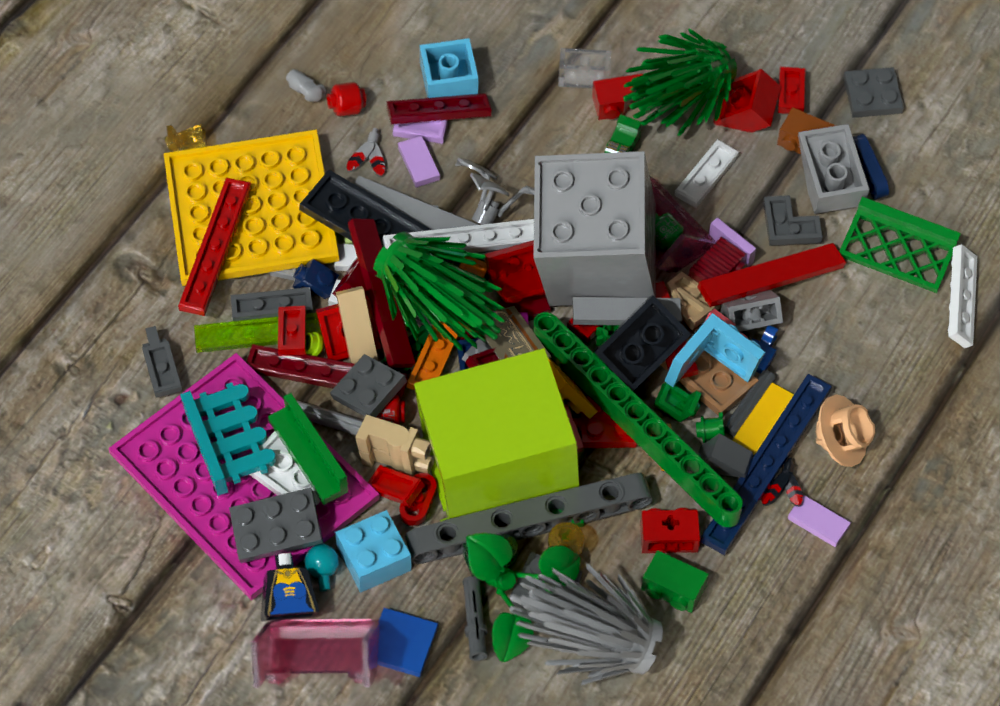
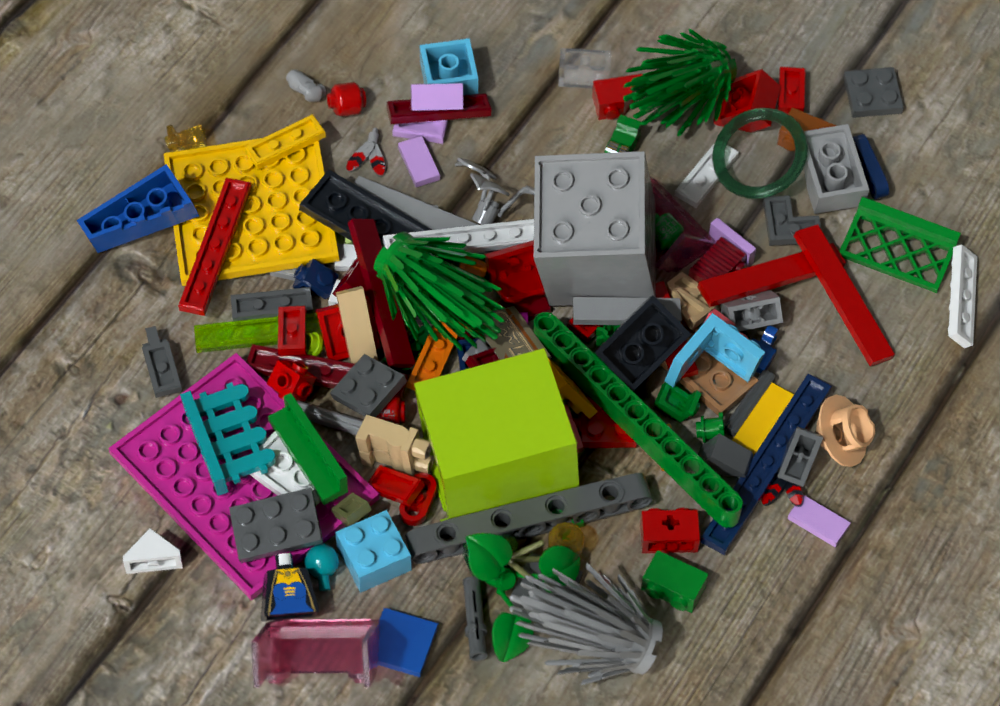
none -> blue wedge [77,164,199,253]
none -> white slope [123,529,183,574]
none -> yellow tile [245,114,326,170]
none -> red brick [266,360,317,401]
none -> olive tile [331,492,372,527]
none -> lavender tile [411,83,463,110]
none -> olive plant [506,540,545,583]
none -> clear green wedge [712,108,808,199]
none -> dark grey slope [777,426,823,487]
none -> red tile [794,224,895,367]

